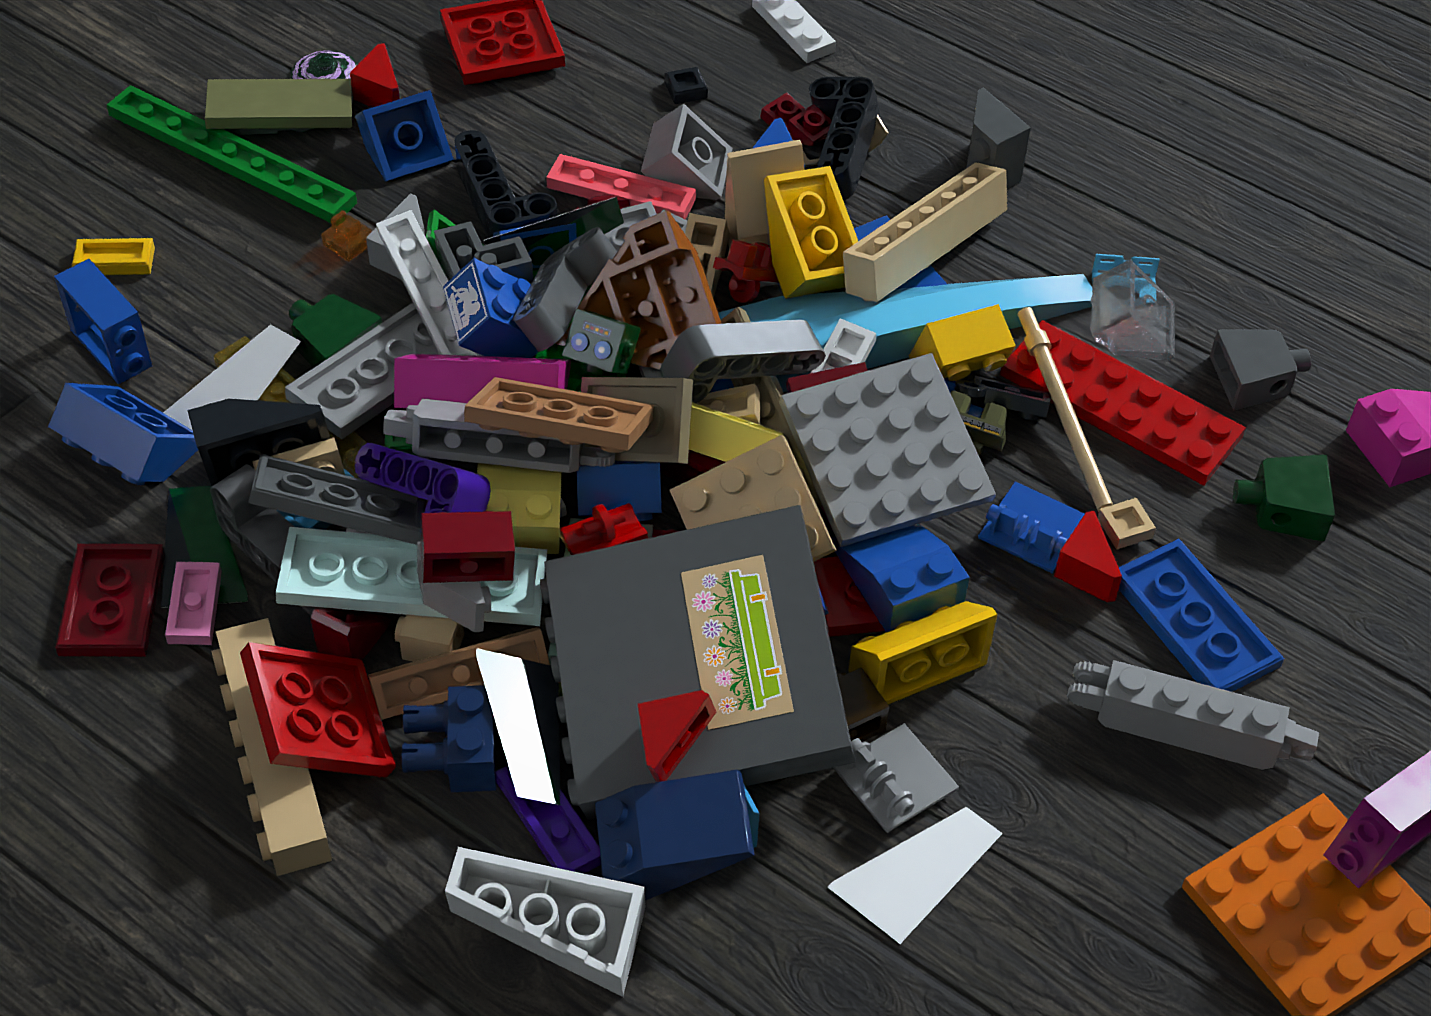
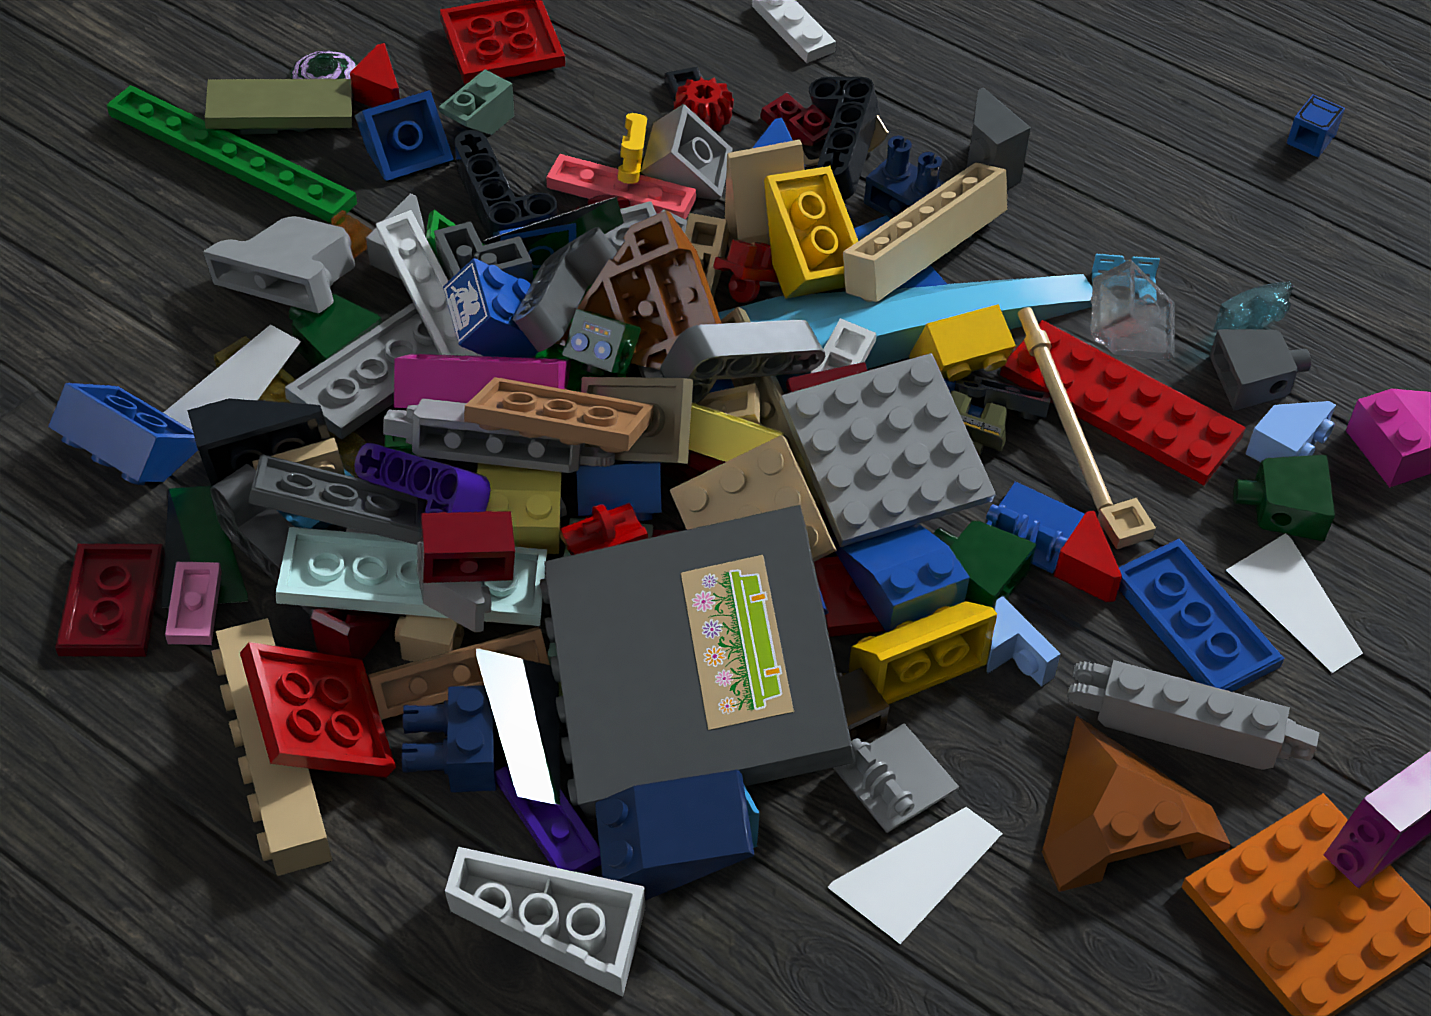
blue window [54,259,152,384] -> none
yellow tile [72,238,155,275] -> none
red slope [638,690,717,782] -> none
none -> light grey brick [203,216,355,314]
none -> sand green slope [439,69,514,135]
none -> yellow plate [617,113,647,184]
none -> red gear [674,76,734,131]
none -> dark blue brick [864,136,945,219]
none -> dark green torso [933,520,1037,608]
none -> light blue slope [986,596,1061,687]
none -> dark orange wedge [1042,716,1231,892]
none -> clear light blue slope [1213,282,1294,333]
none -> white sticker [1226,533,1363,673]
none -> light blue slope [1246,401,1336,463]
none -> blue brick [1286,94,1345,158]

